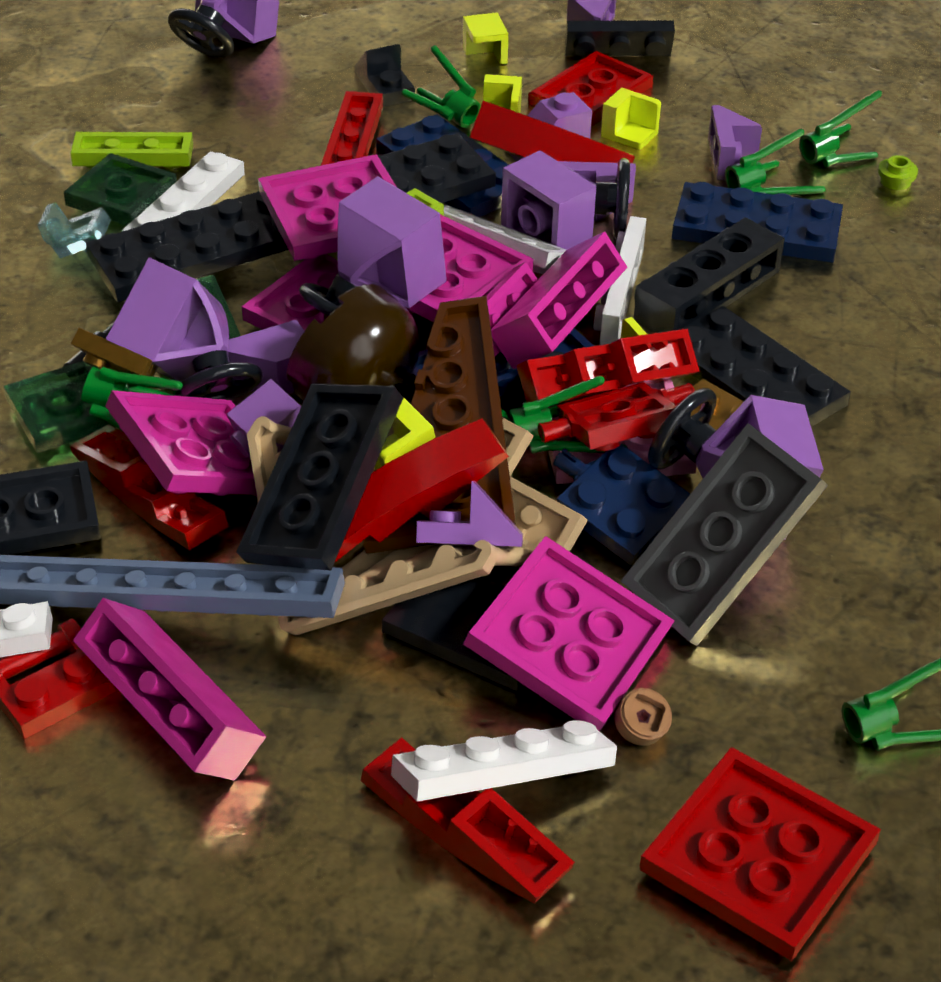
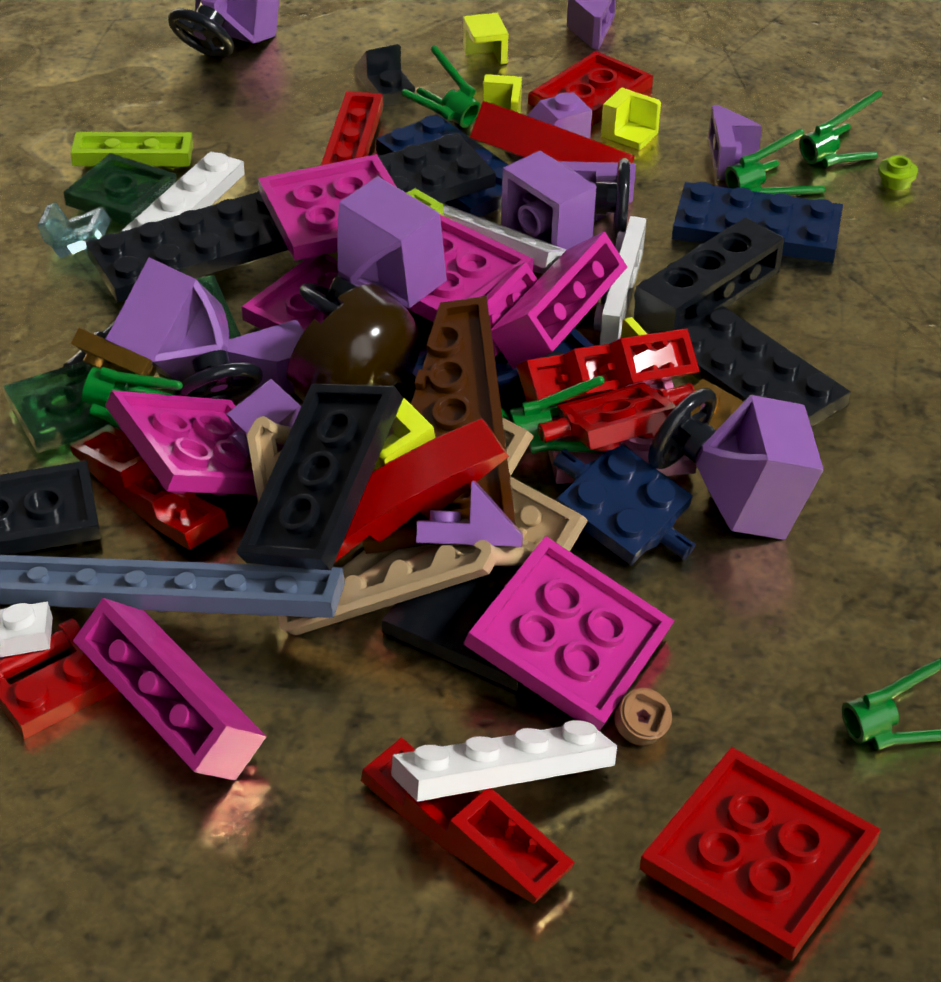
black plate [564,20,675,57] -> none
dark grey plate [621,423,828,646] -> none

